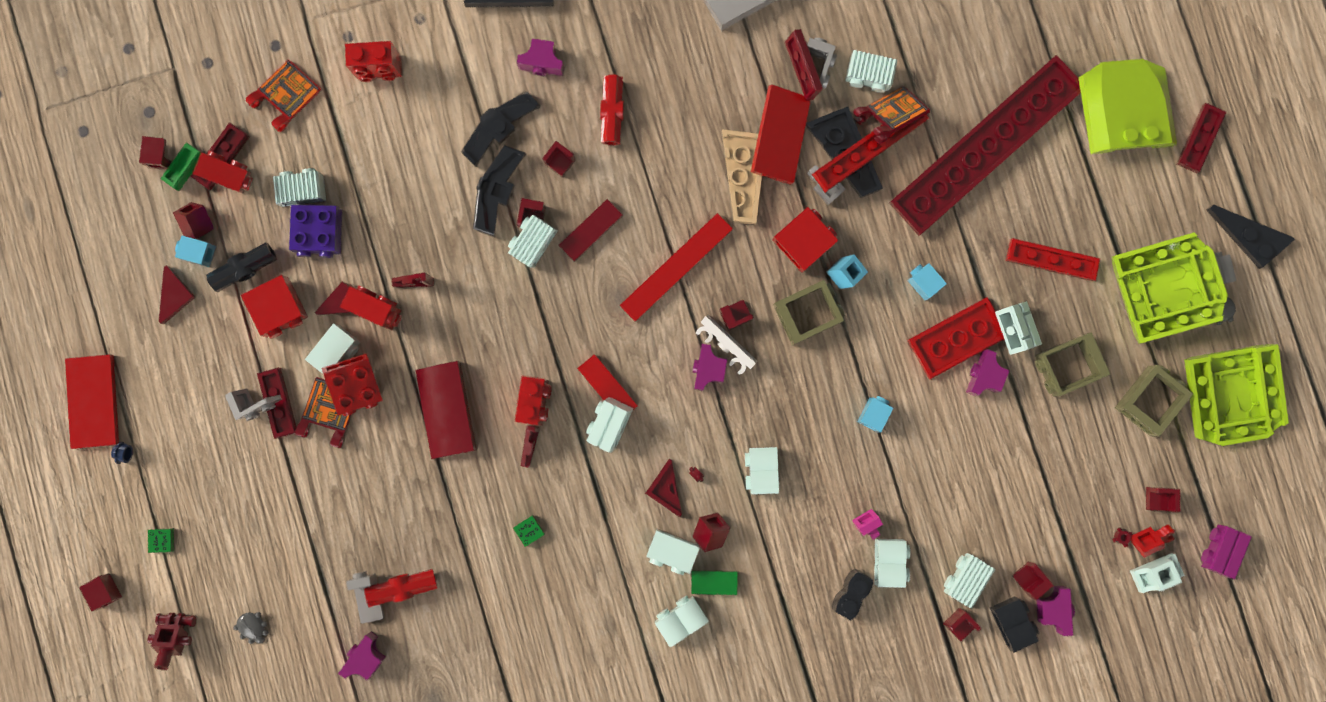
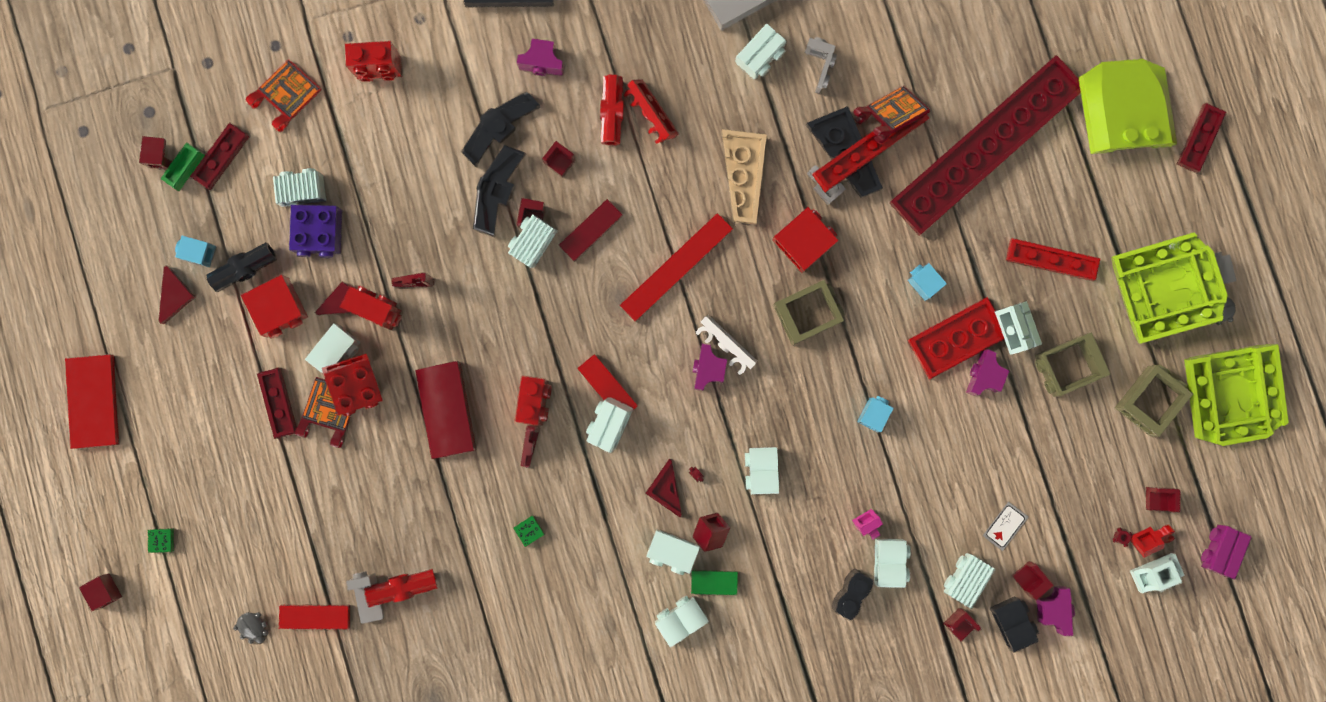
dark blue plate [111,442,133,464] -> none
dark red piece [147,612,197,671] -> none
dark red panel [173,202,214,239] -> none
red brick [193,151,253,193] -> none
light grey bracket [225,389,282,421] -> none
magenta brick [338,632,386,680] -> none
dark red panel [719,300,754,331] -> none
red tile [751,84,811,185] -> none
dark red tile [785,29,823,101] -> none
medium azure brick [826,254,868,289] -> none
light aqua brick [845,50,898,93] -> none
black wing [1206,205,1295,269] -> none
none -> red tile [279,604,350,629]
none -> red plate [624,79,679,144]
none -> light aqua brick [735,24,786,79]
none -> white sticker [983,501,1028,551]

